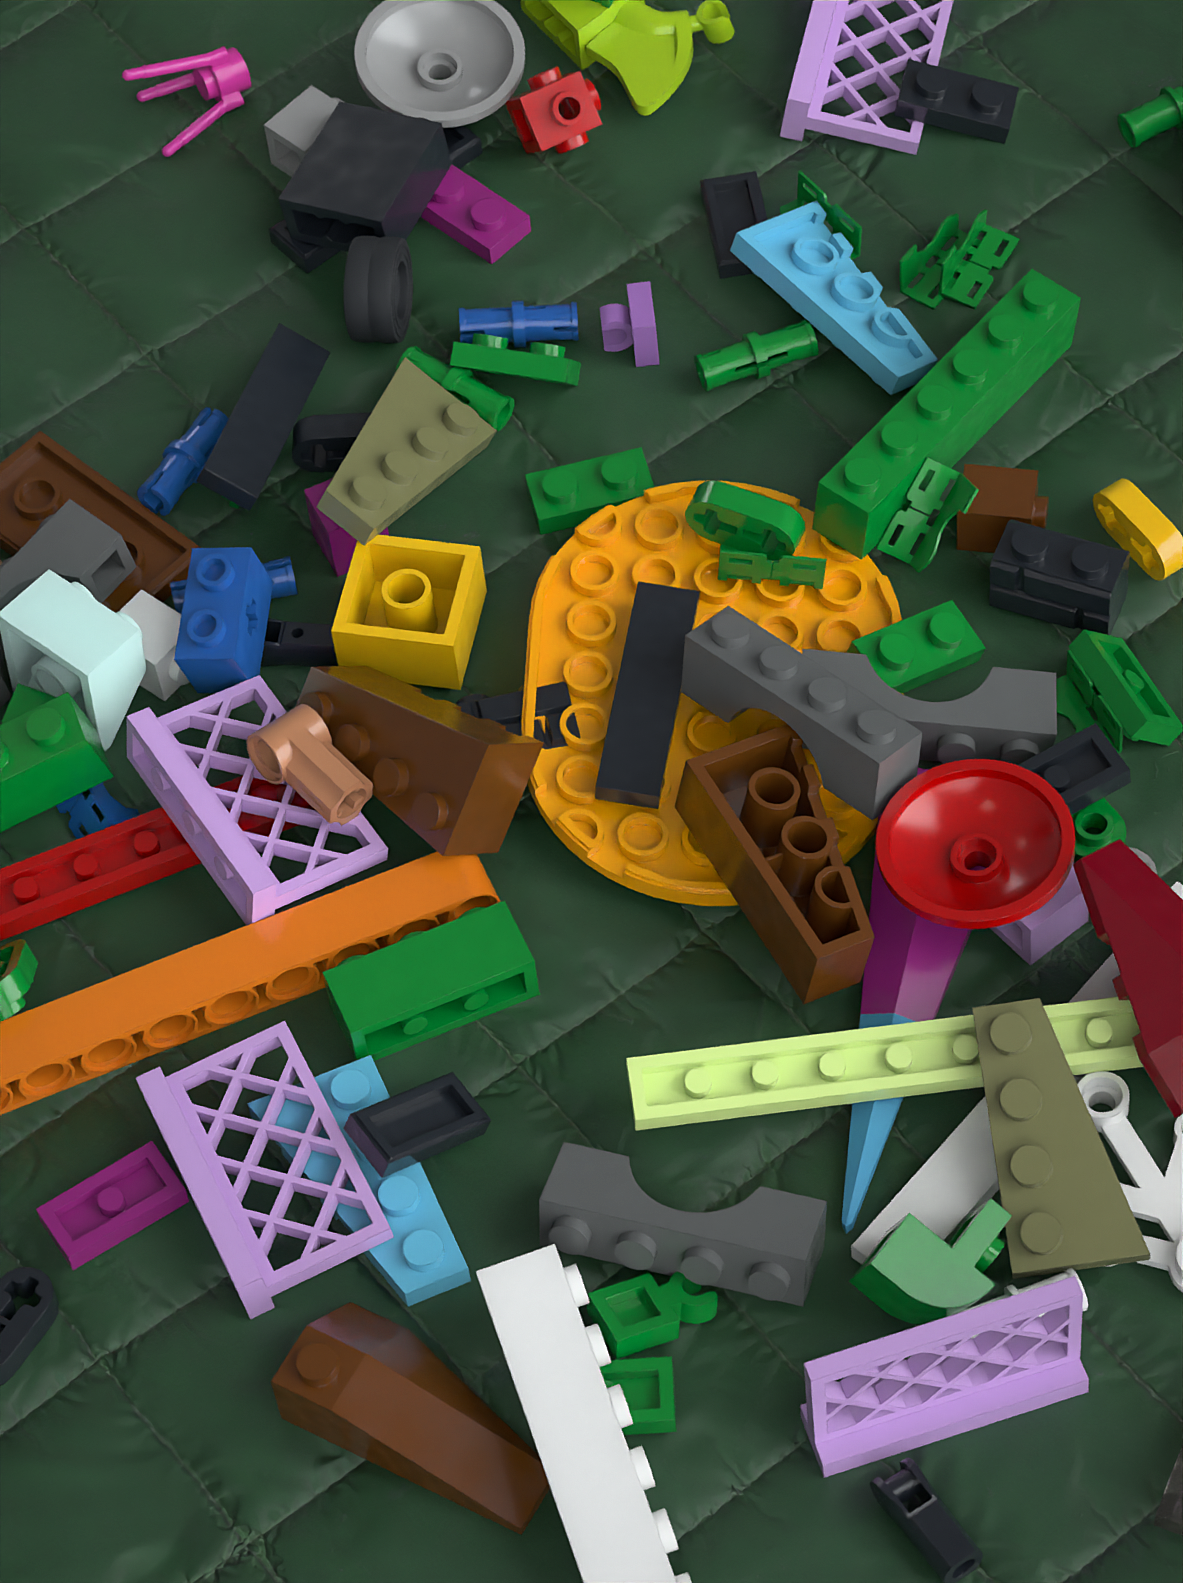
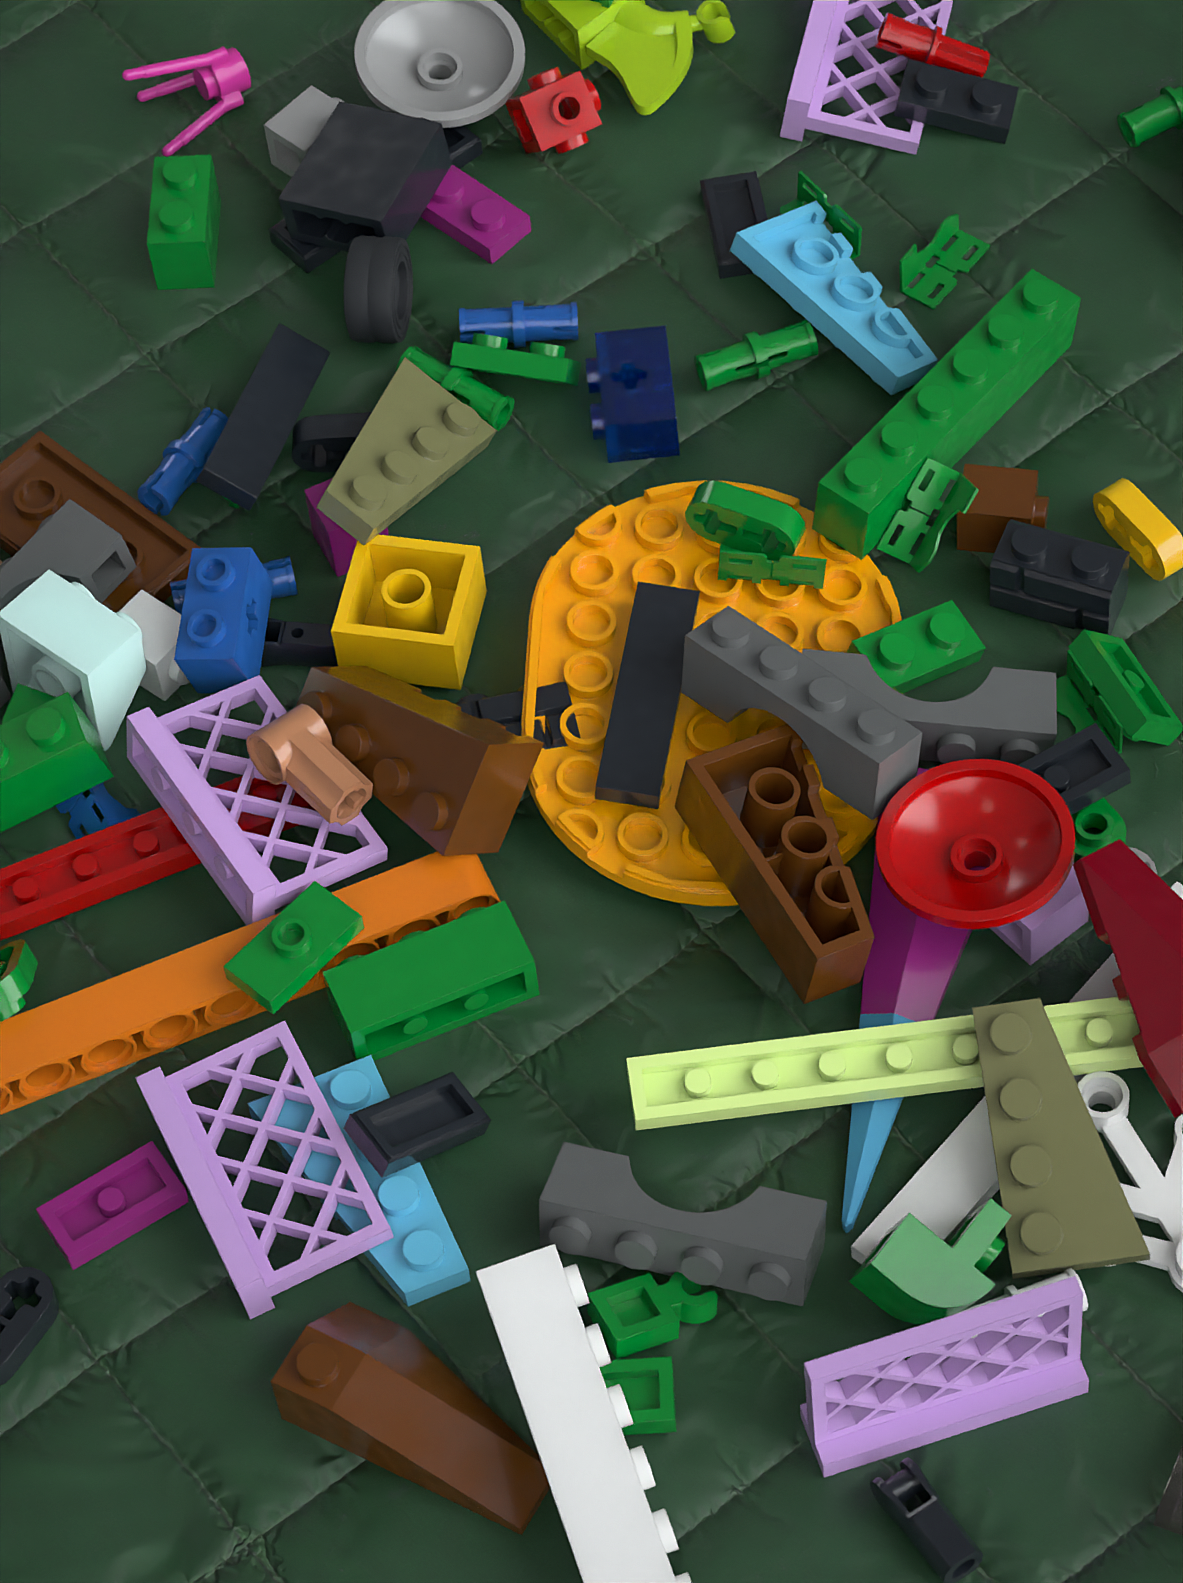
green plate [525,447,654,535] -> none
medium lavender tile [600,281,660,367] -> none
green piece [938,209,1020,309] -> none
none -> green brick [147,154,221,290]
none -> green plate [223,881,364,1014]
none -> clear blue brick [585,325,680,463]
none -> red axle [874,12,990,78]

